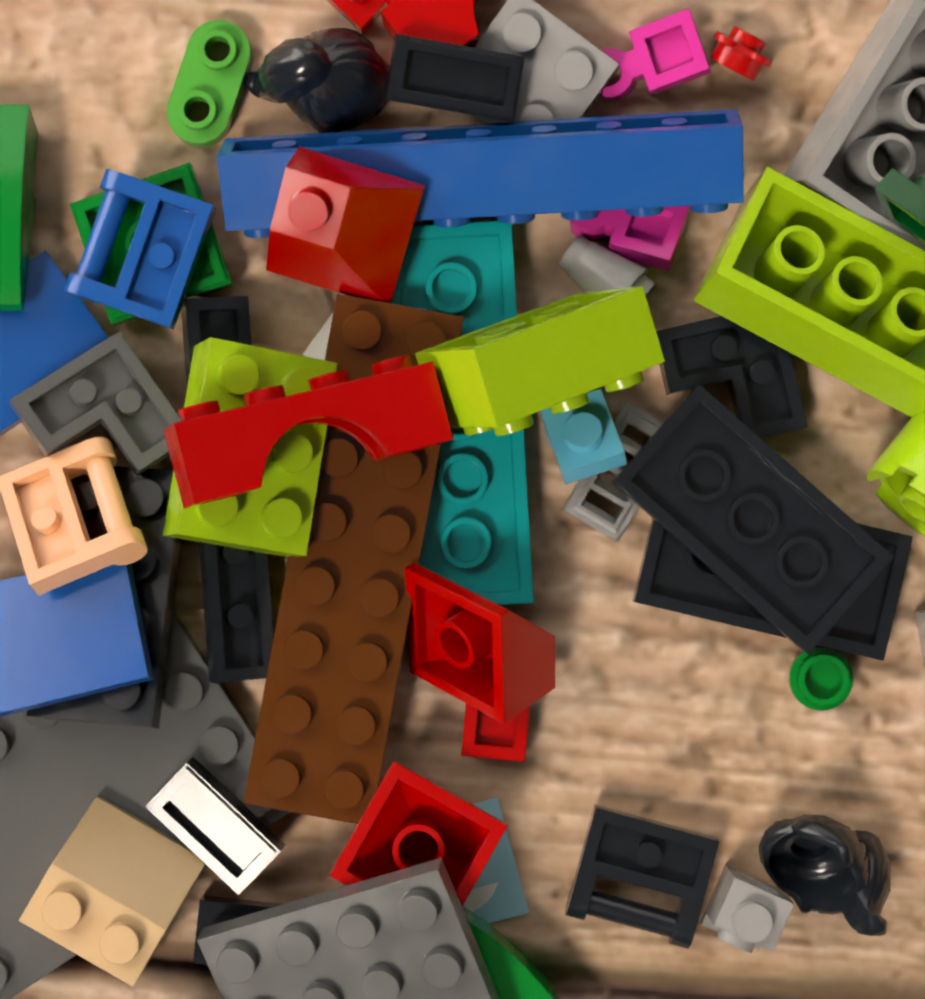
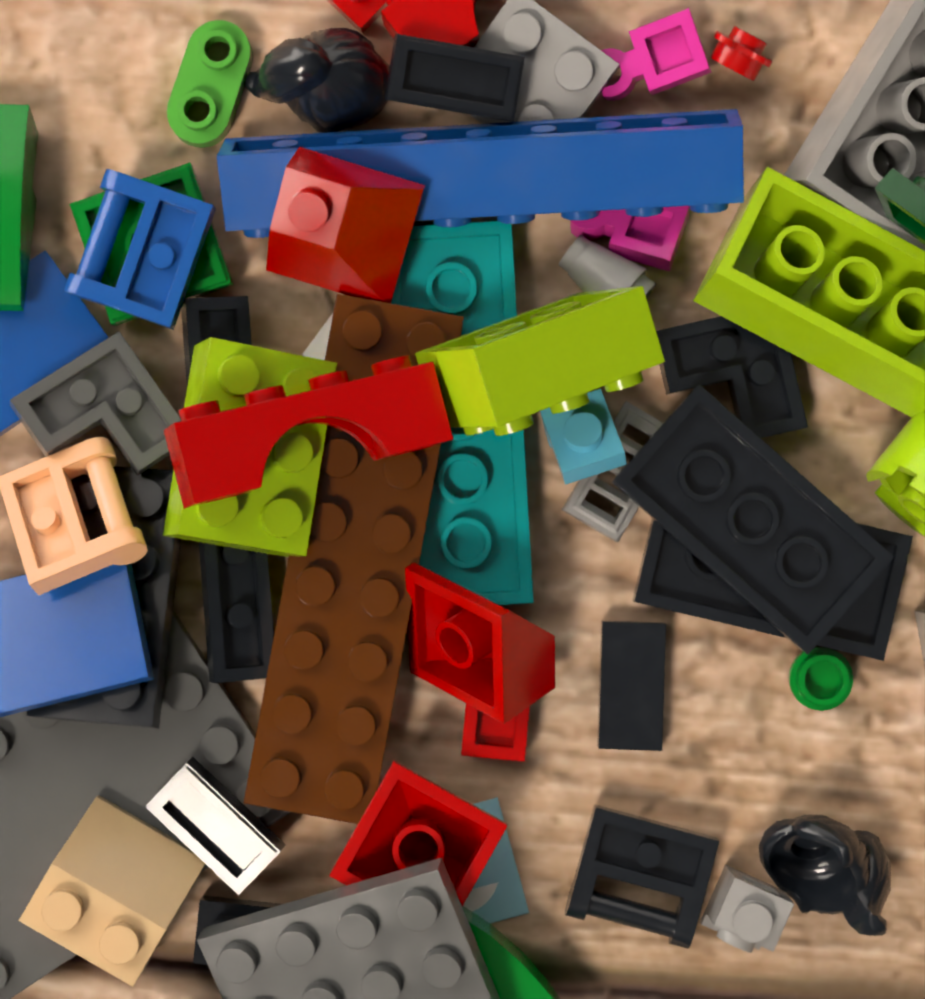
none -> black tile [597,620,666,751]

